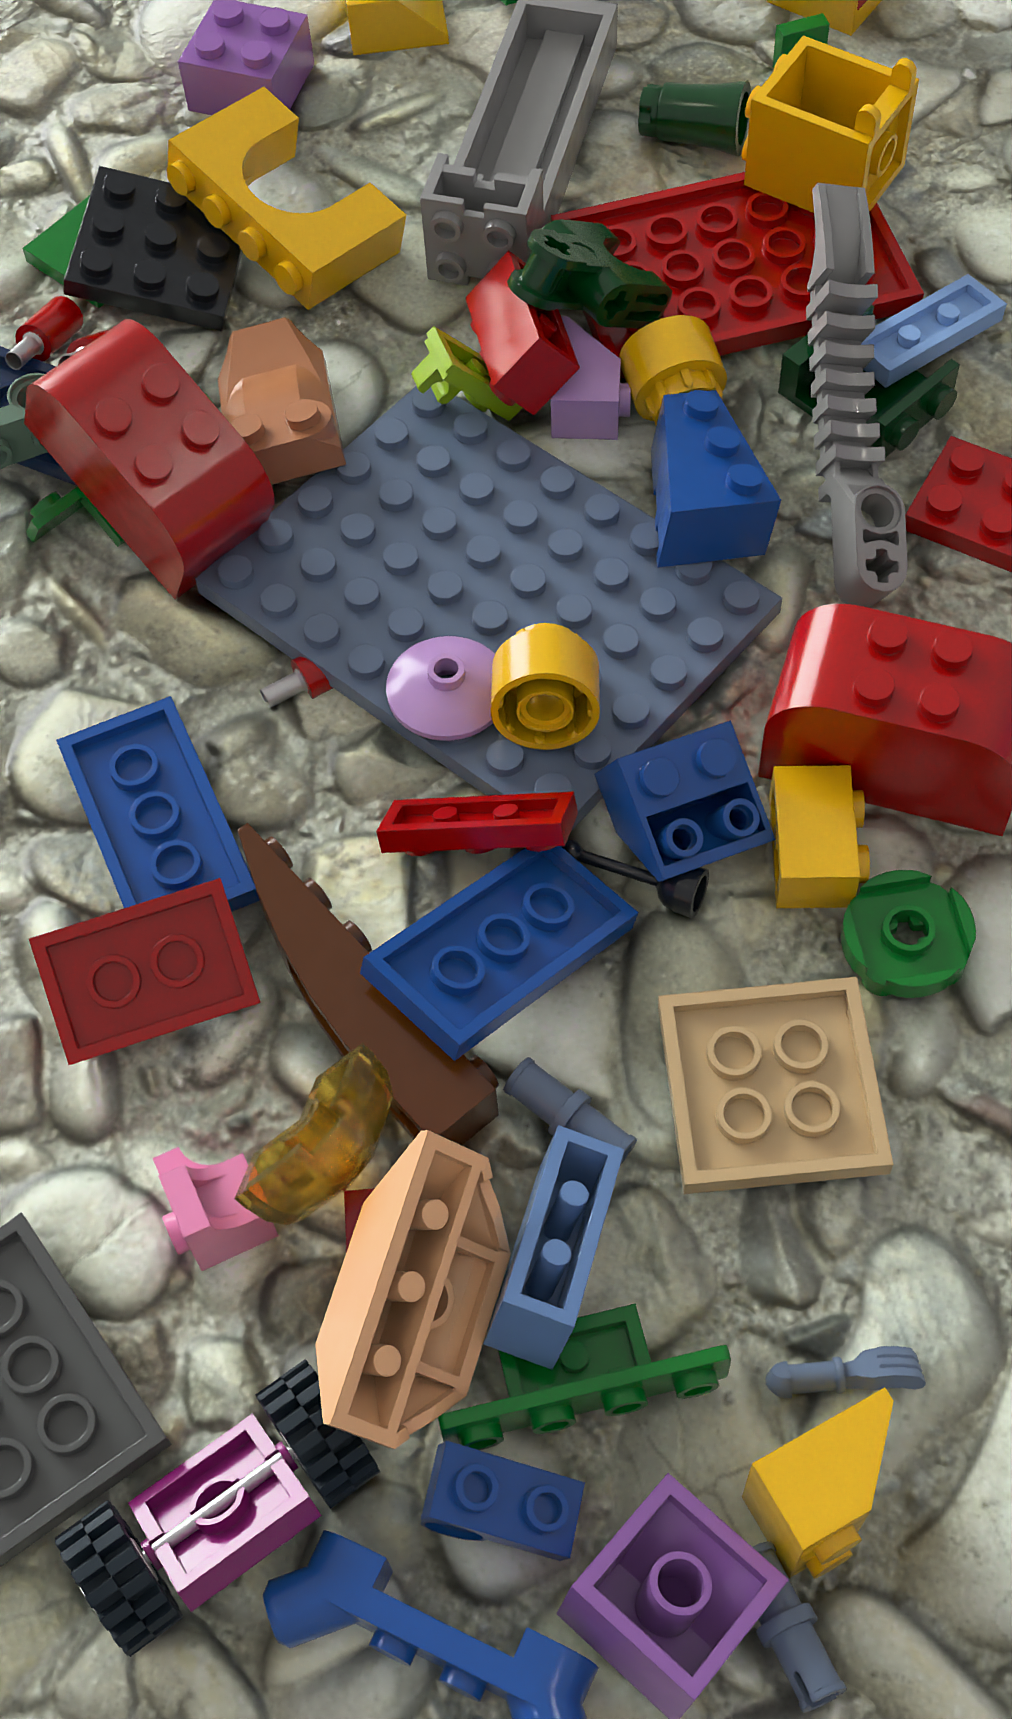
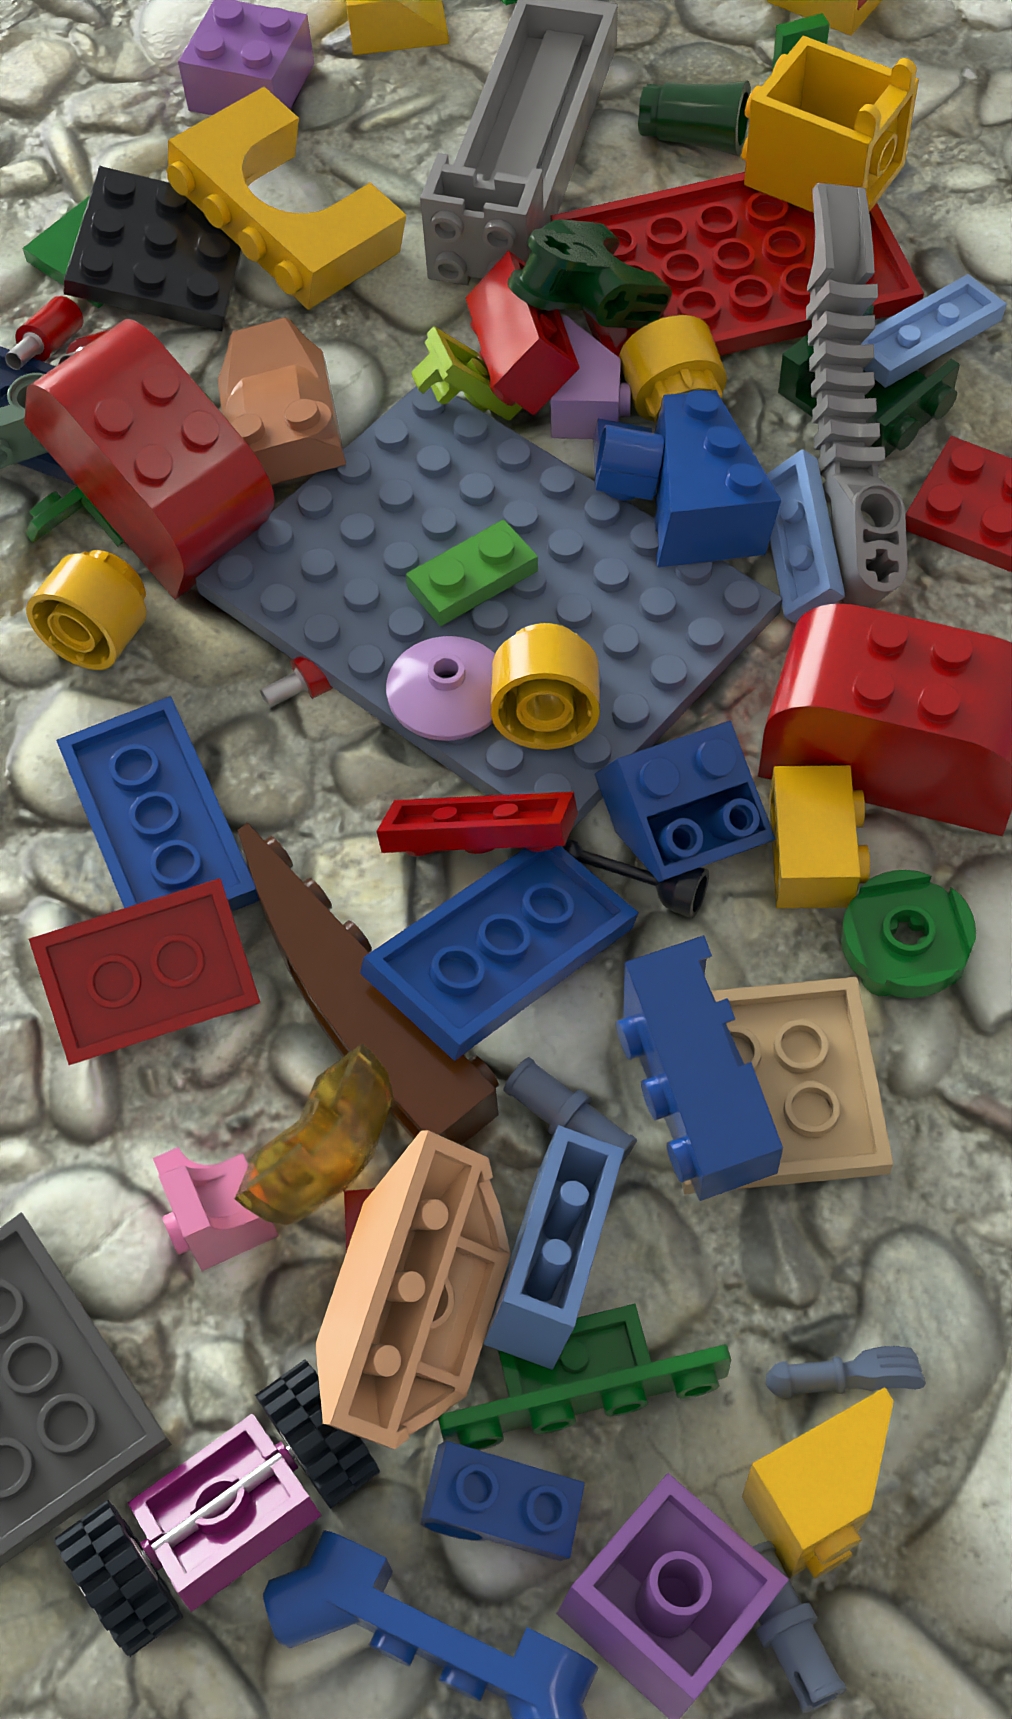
none -> yellow piece [26,550,147,670]
none -> bright green plate [406,519,538,627]
none -> blue plate [593,418,664,501]
none -> blue wedge [616,935,783,1201]
none -> light blue plate [766,449,845,623]

